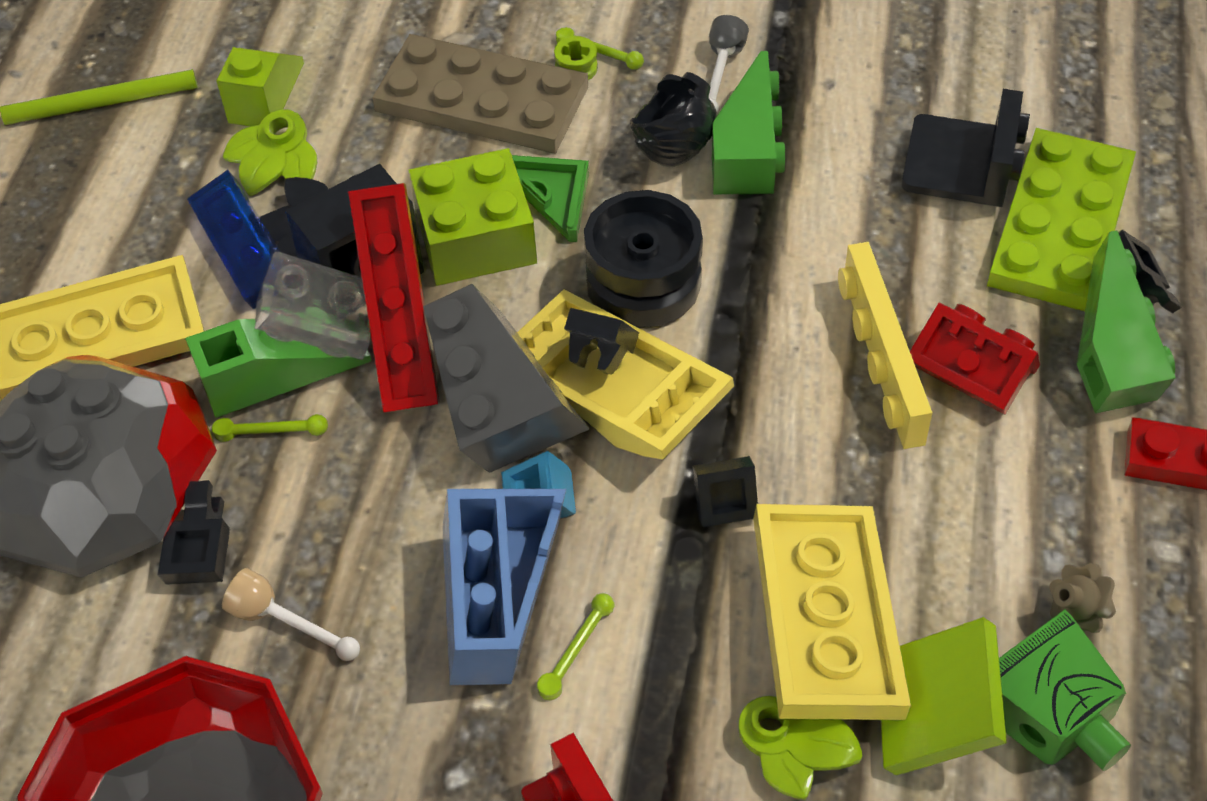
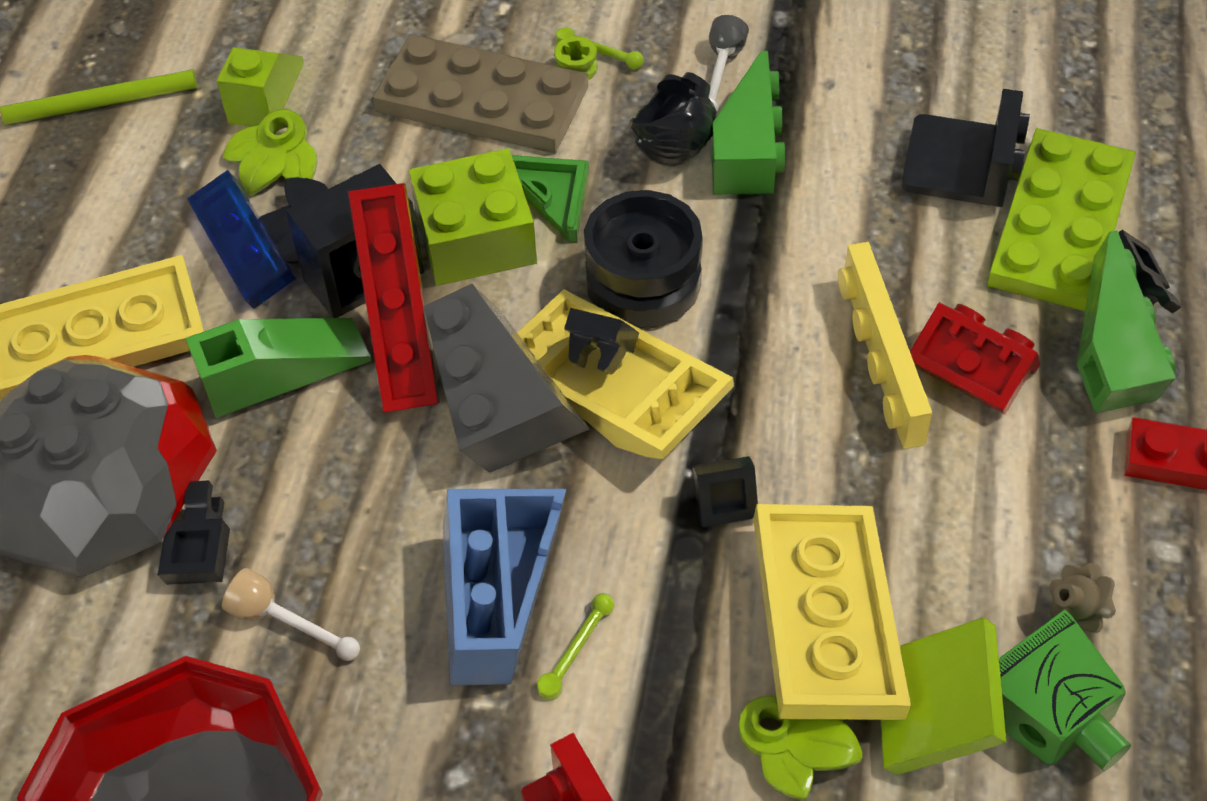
lime hinge [212,414,328,442] -> none
clear bracket [254,252,370,360] -> none
dark azure slope [501,451,576,518] -> none

